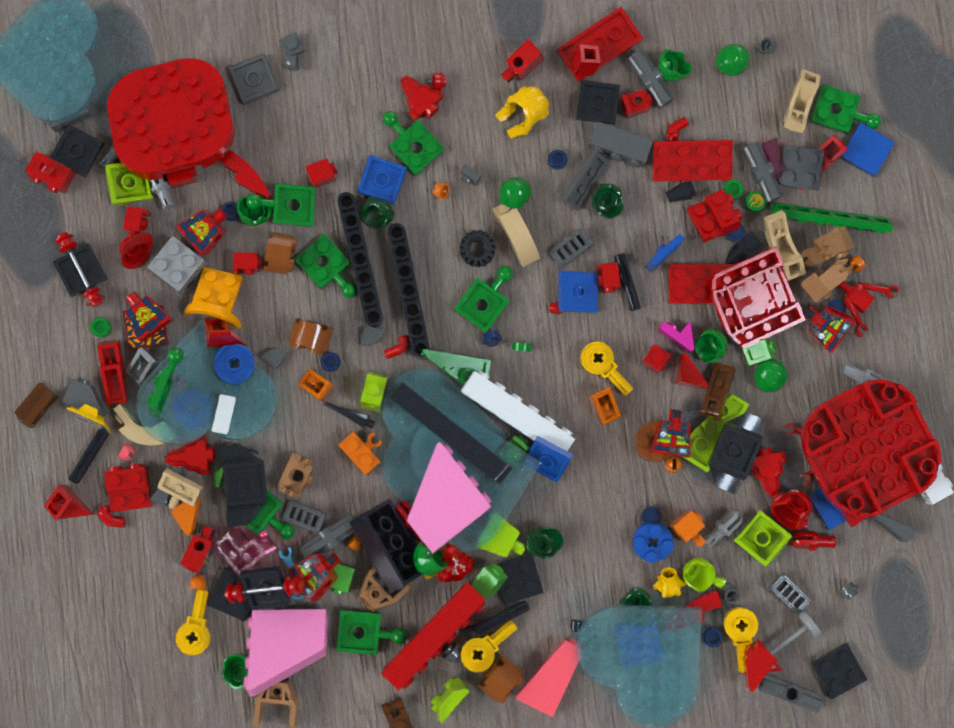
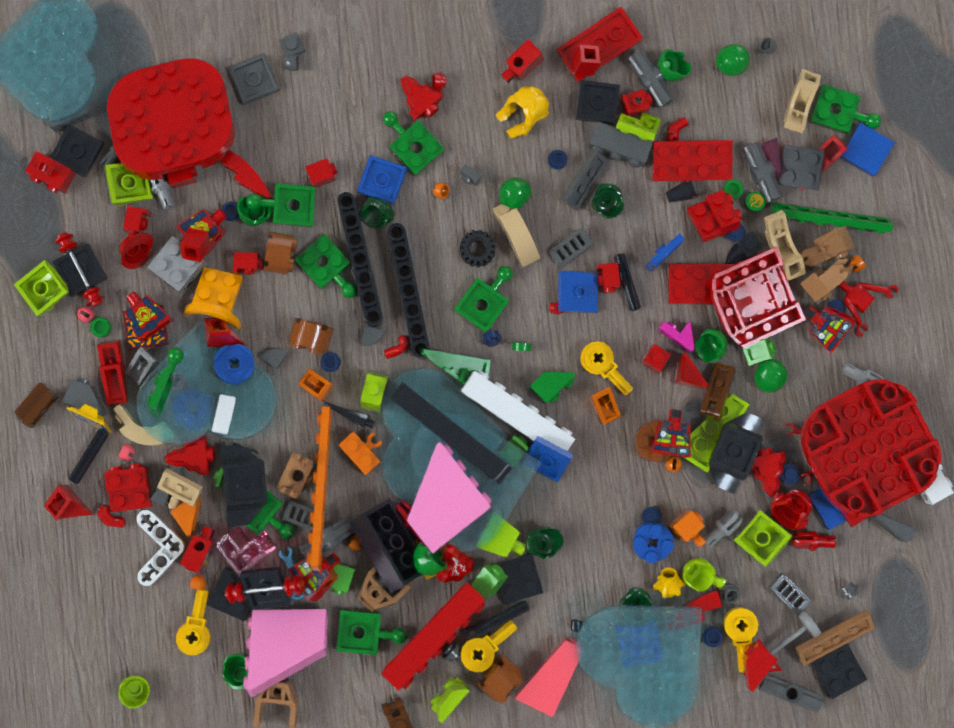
none -> lime slope [14,260,69,317]
none -> coral hinge [77,306,95,323]
none -> lime hair [118,675,150,708]
none -> white beam [137,510,186,586]
none -> red brick [180,228,210,262]
none -> orange plate [307,406,332,571]
none -> green slope [529,372,576,404]
none -> lime plate [616,113,661,141]
none -> dark blue plate [780,464,800,484]
none -> medium nougat plate [795,610,875,666]

